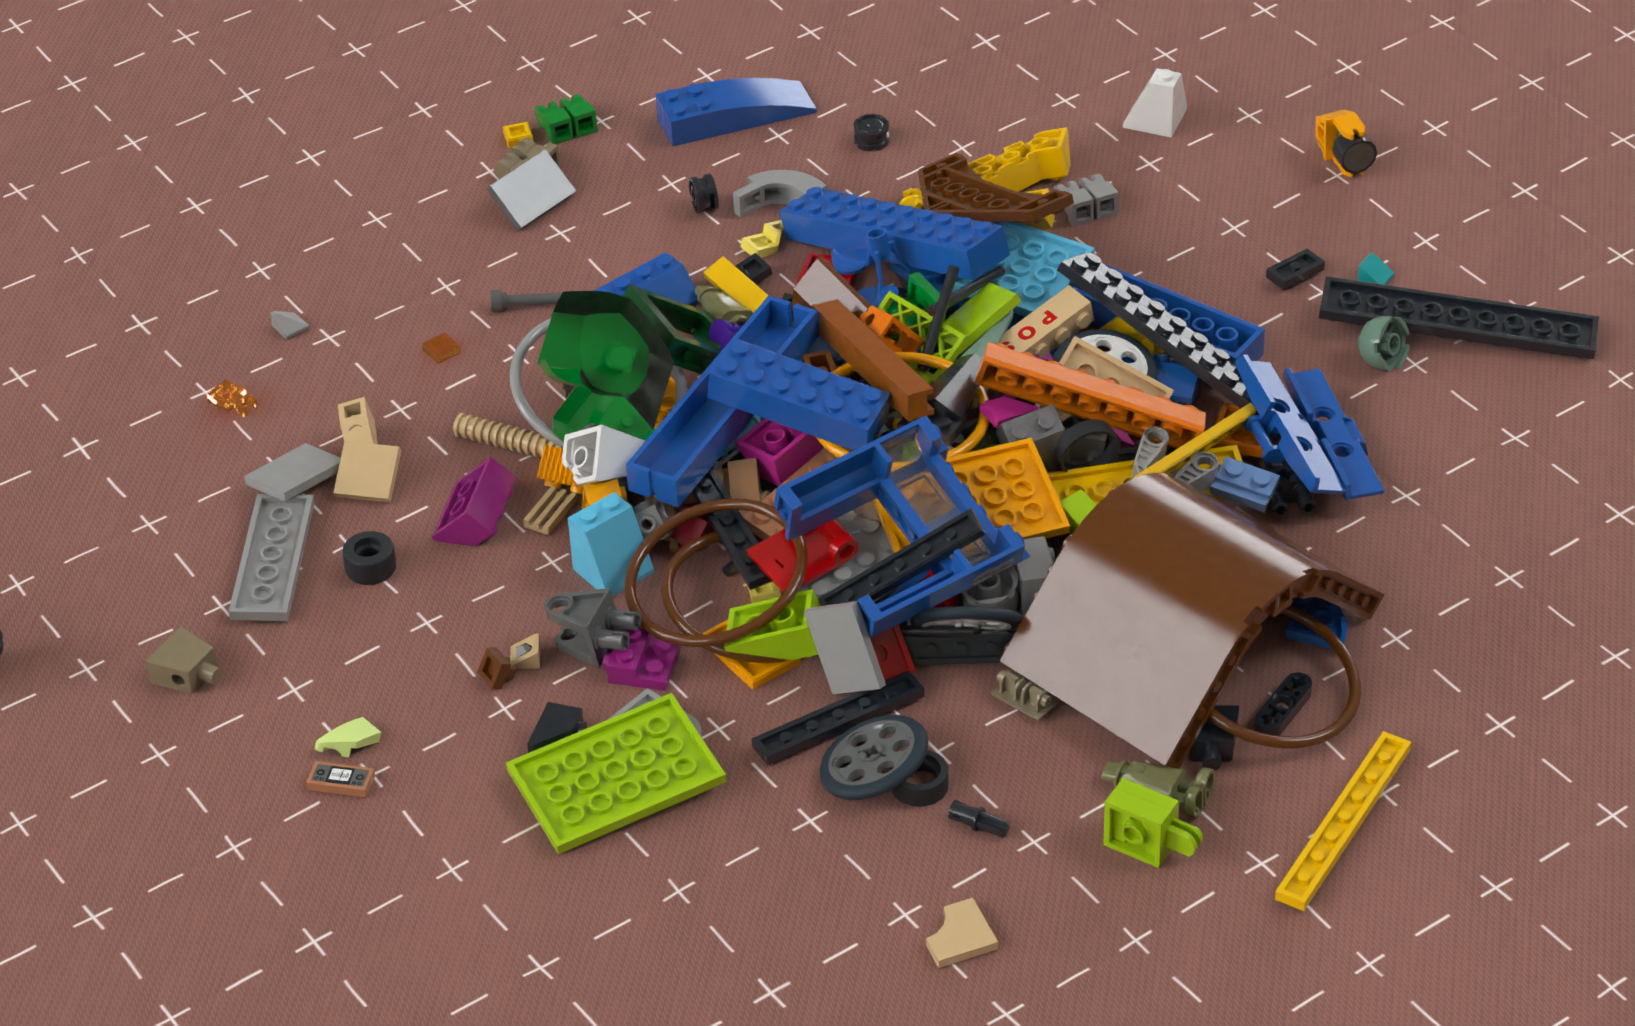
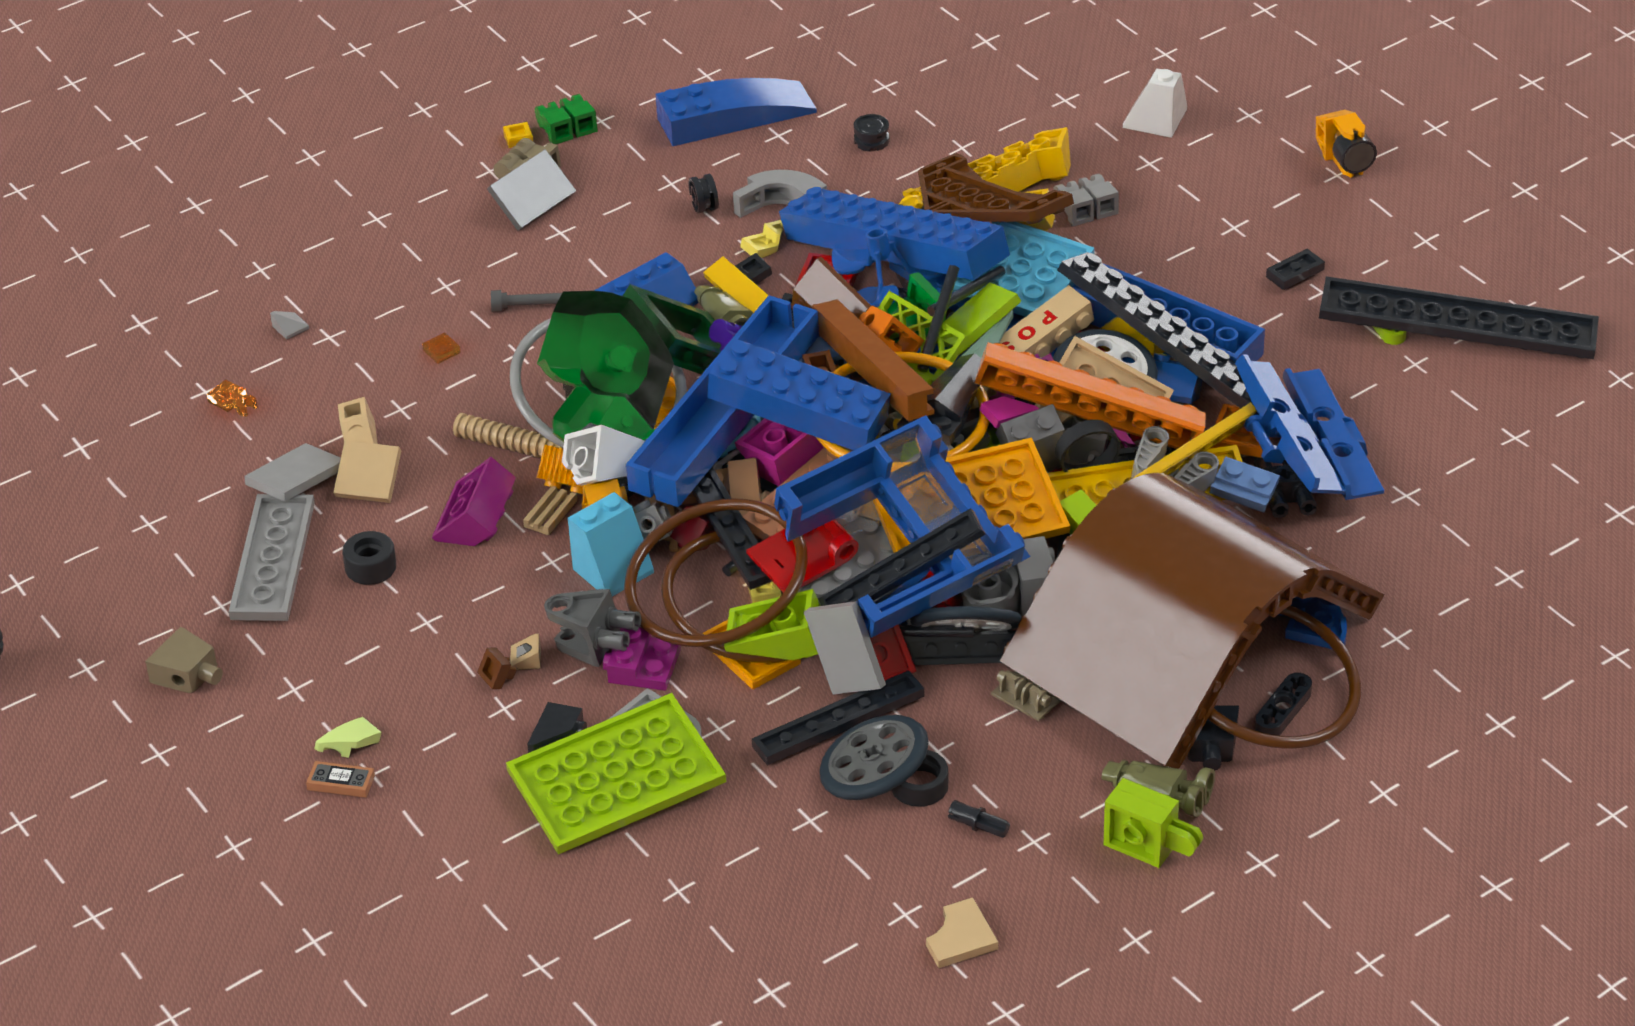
yellow plate [1275,731,1412,911] -> none
teal slope [1357,253,1394,285] -> none
sand green cylinder [1357,316,1410,371] -> none

